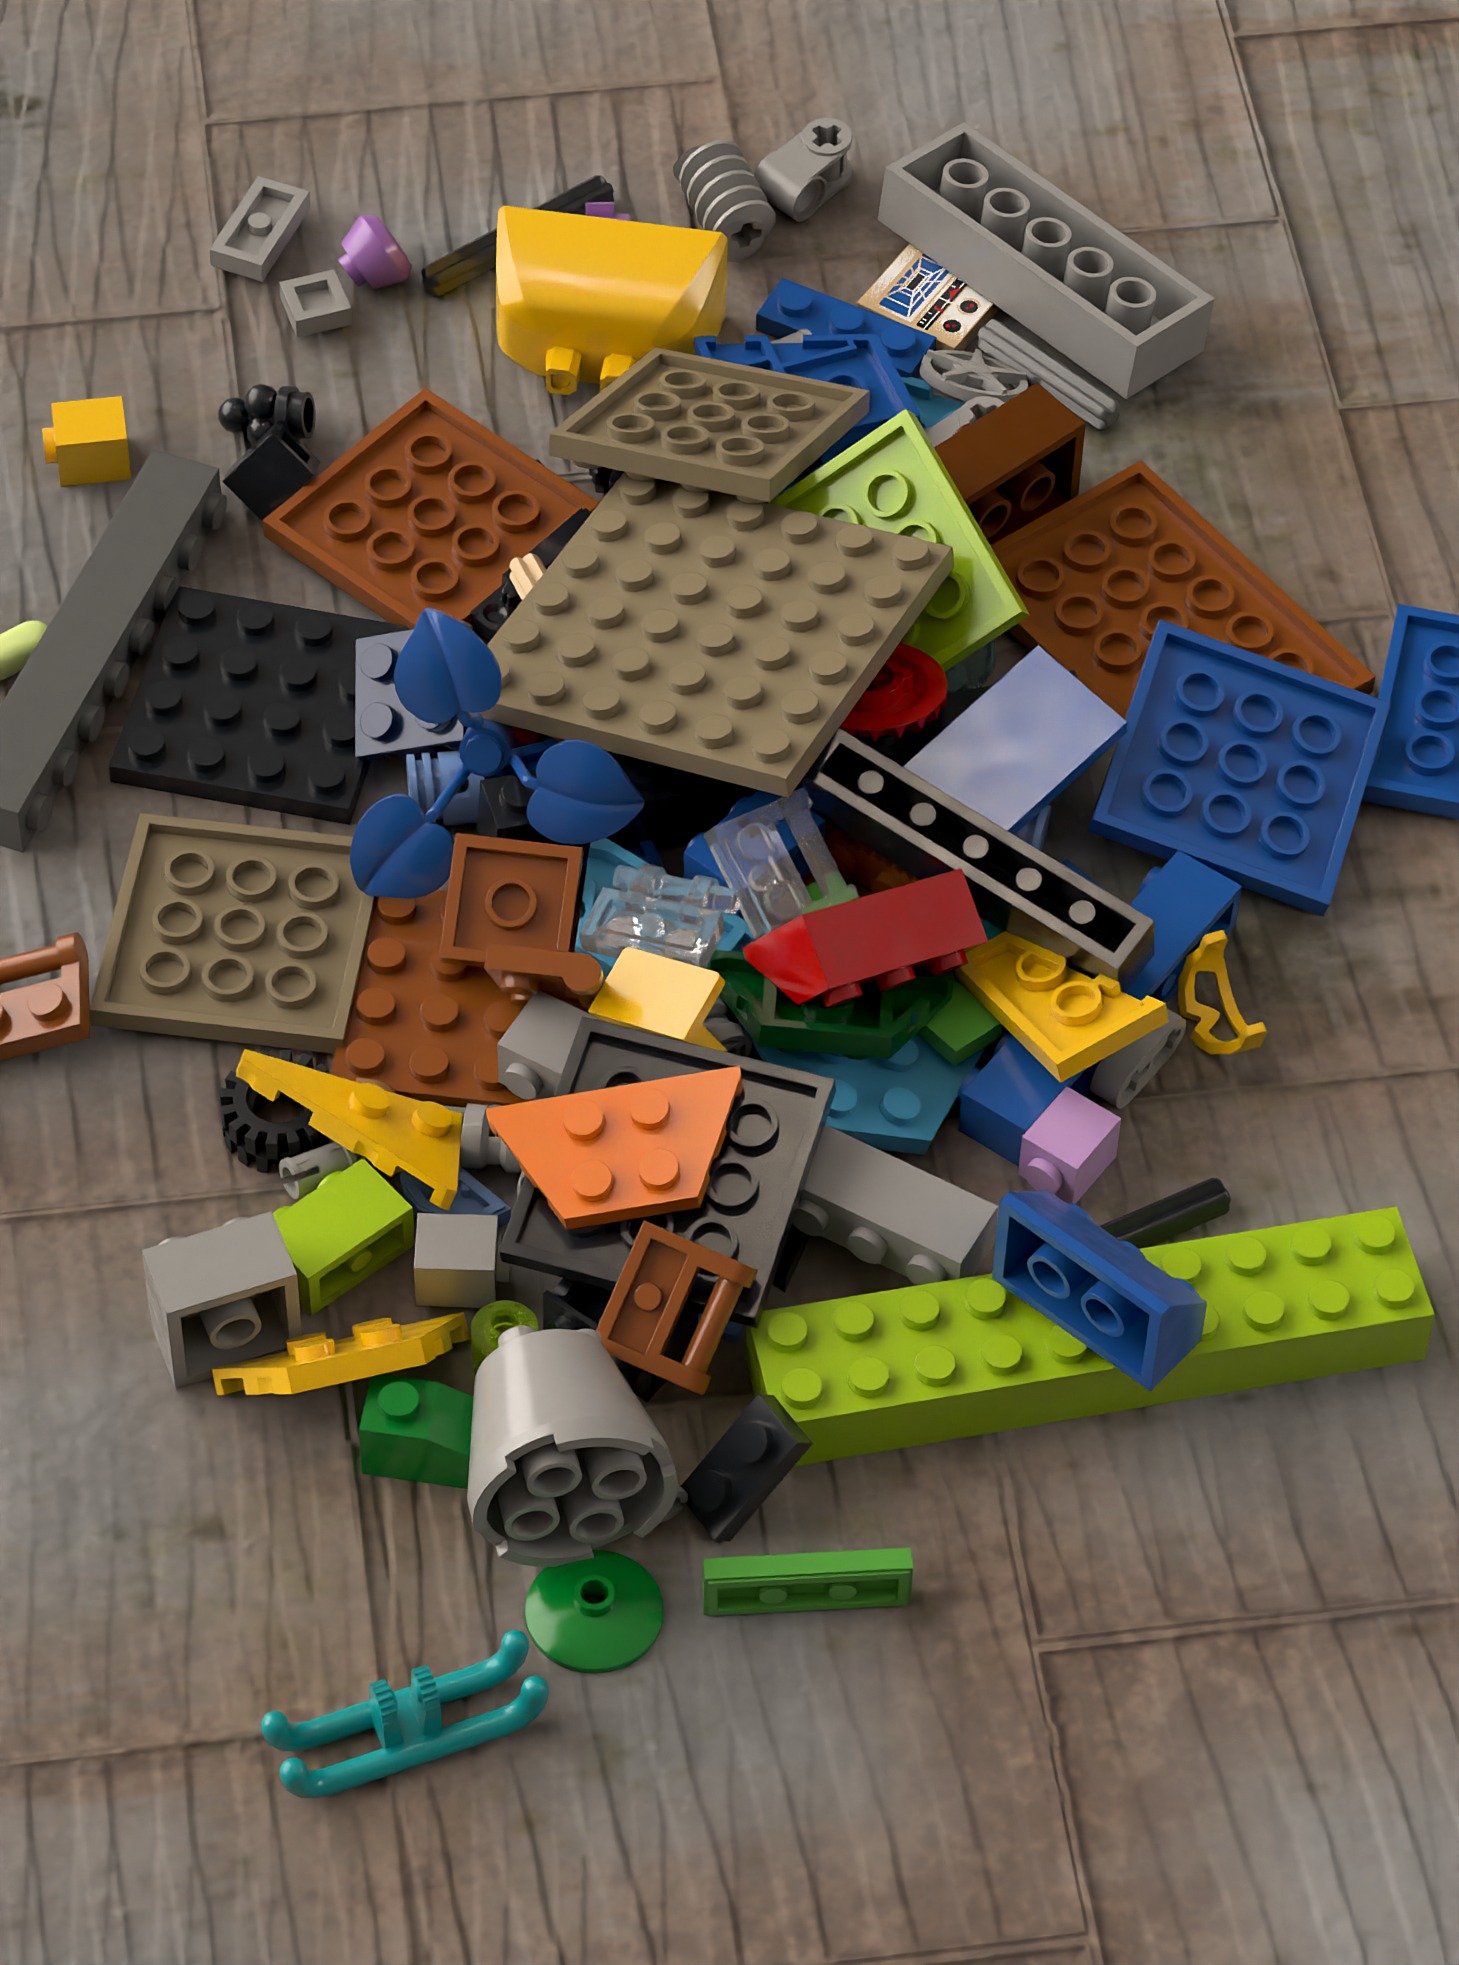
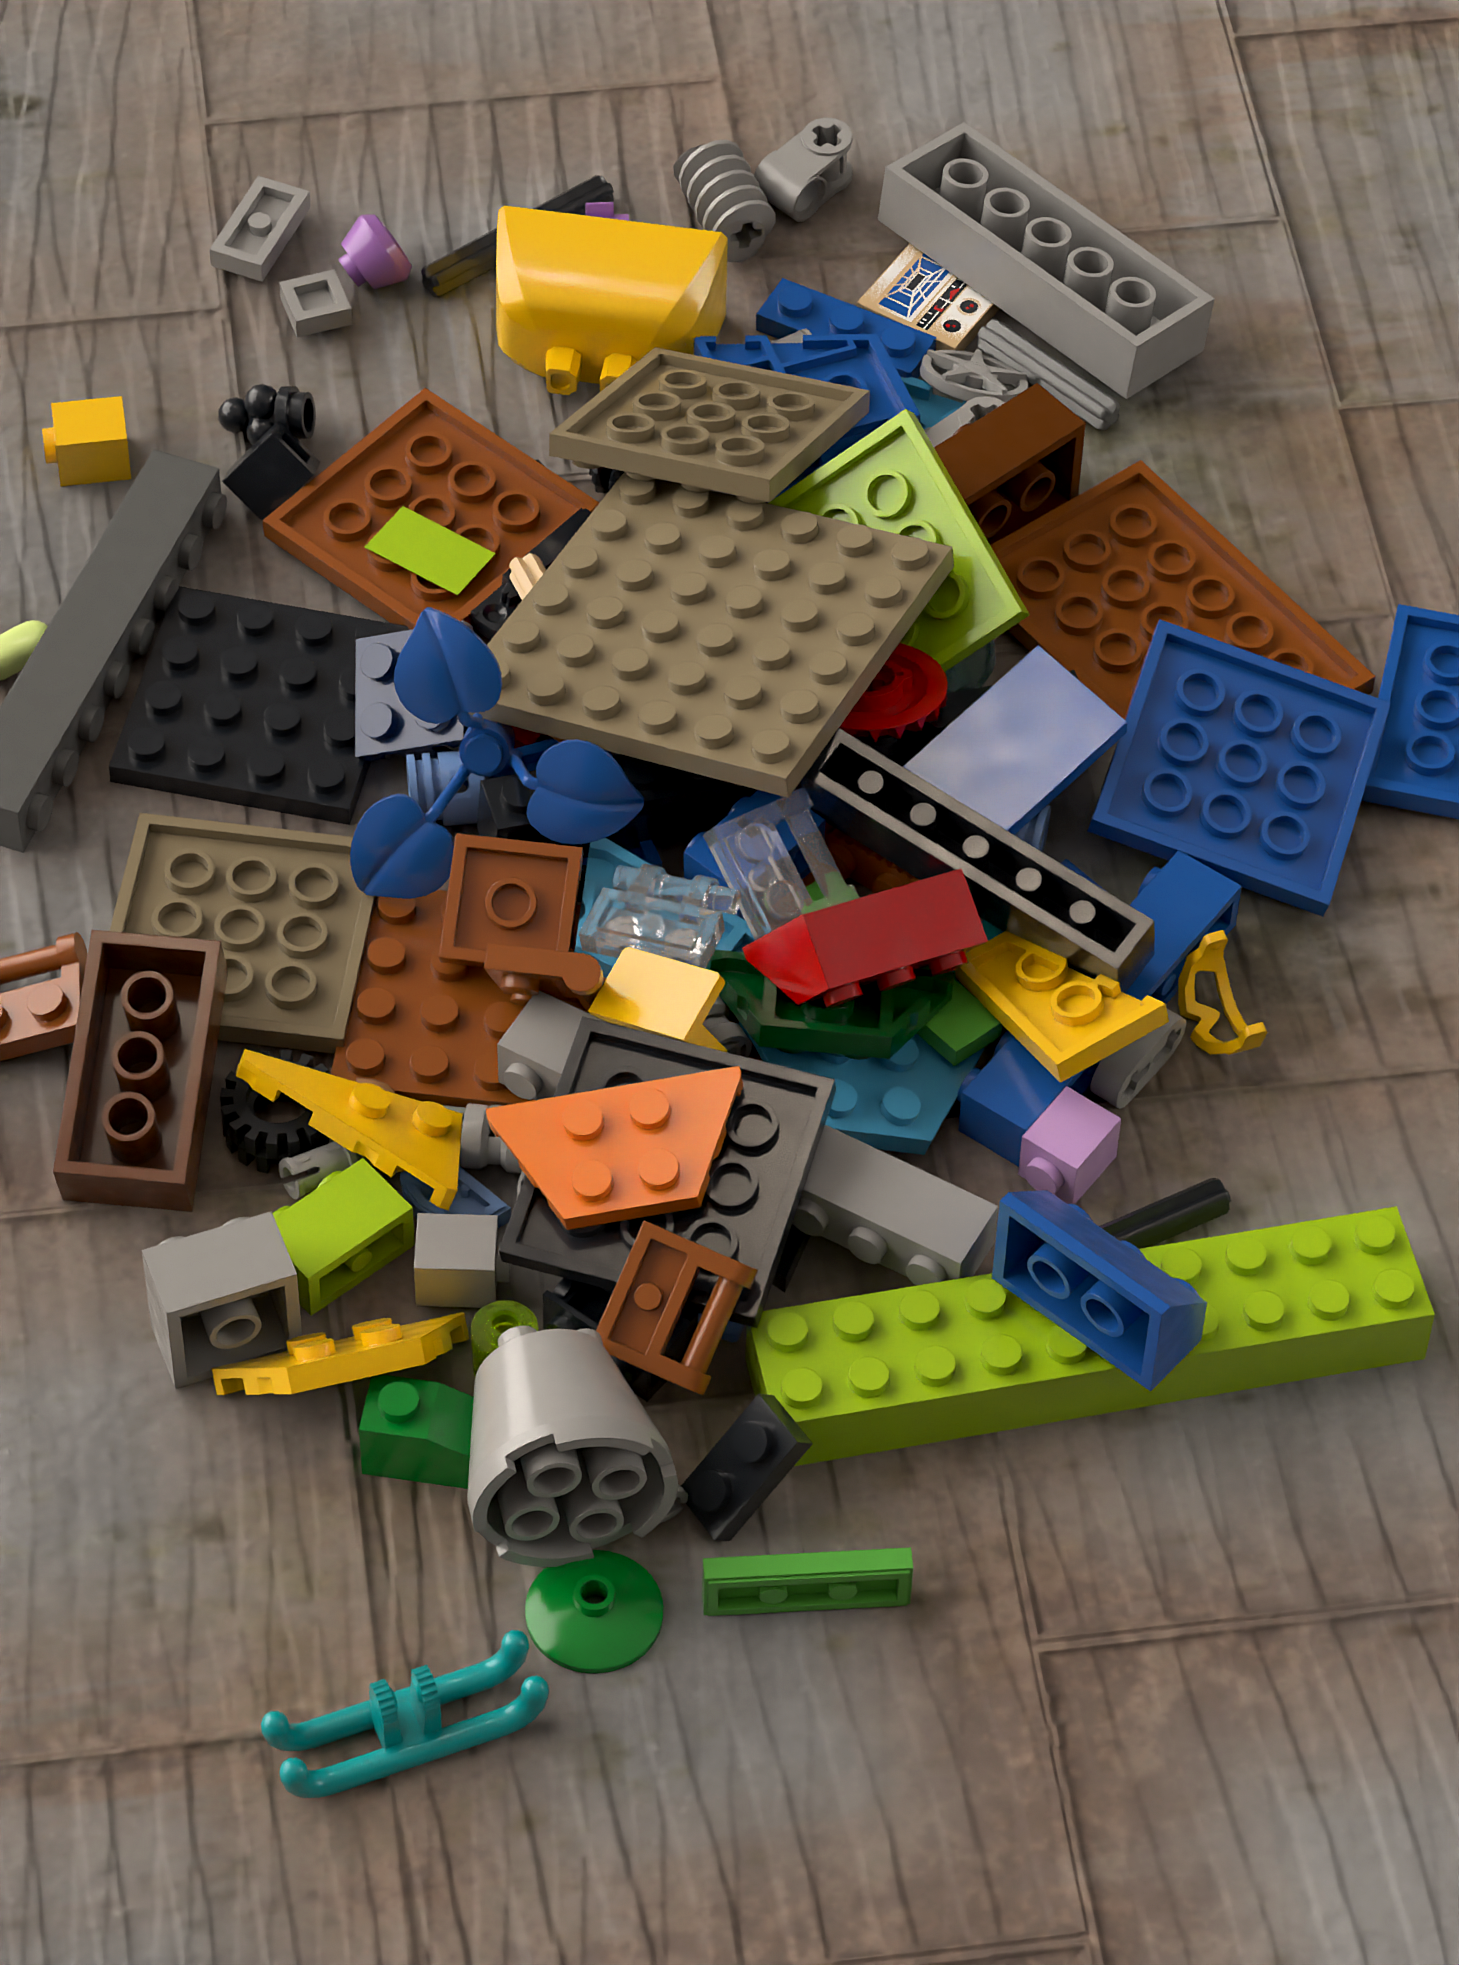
none -> reddish brown brick [53,930,228,1212]
none -> lime sticker [364,506,496,596]

